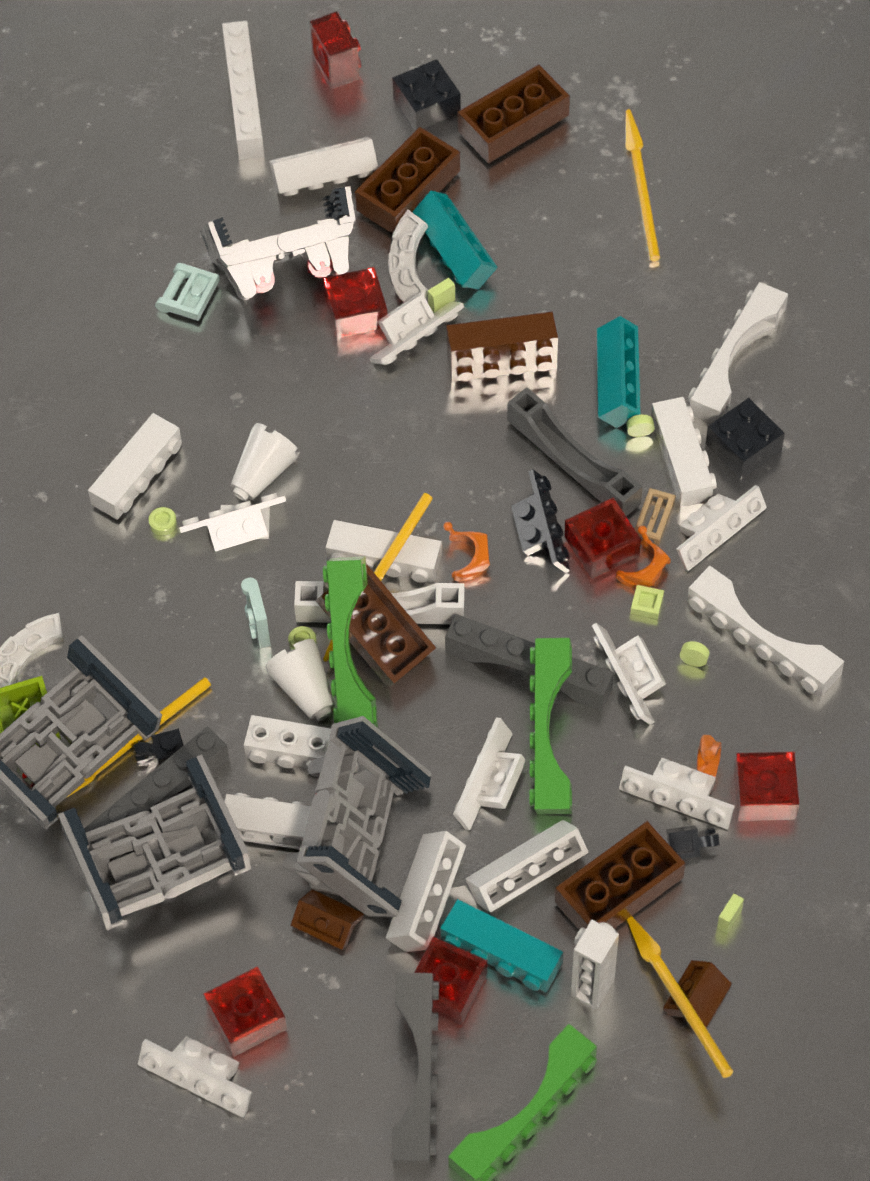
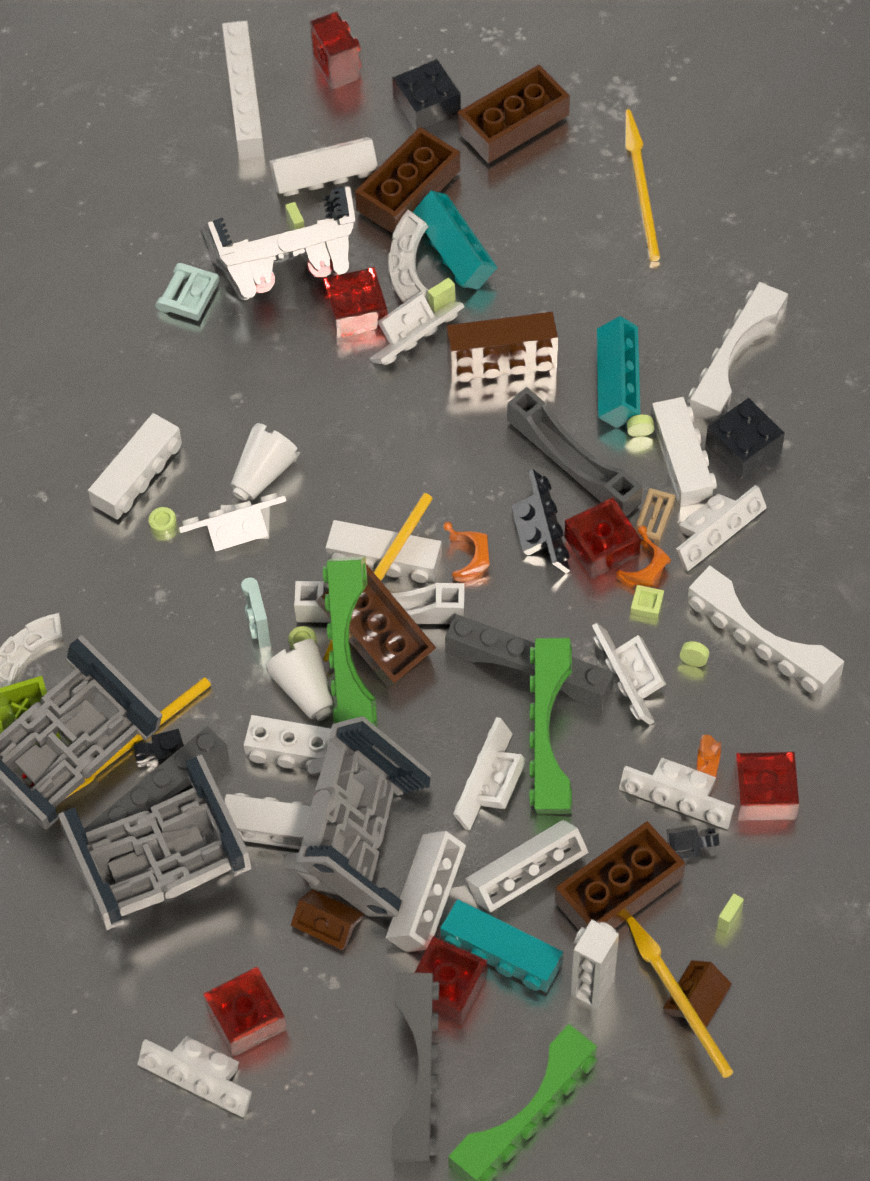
none -> yellowish green tile [285,202,305,231]

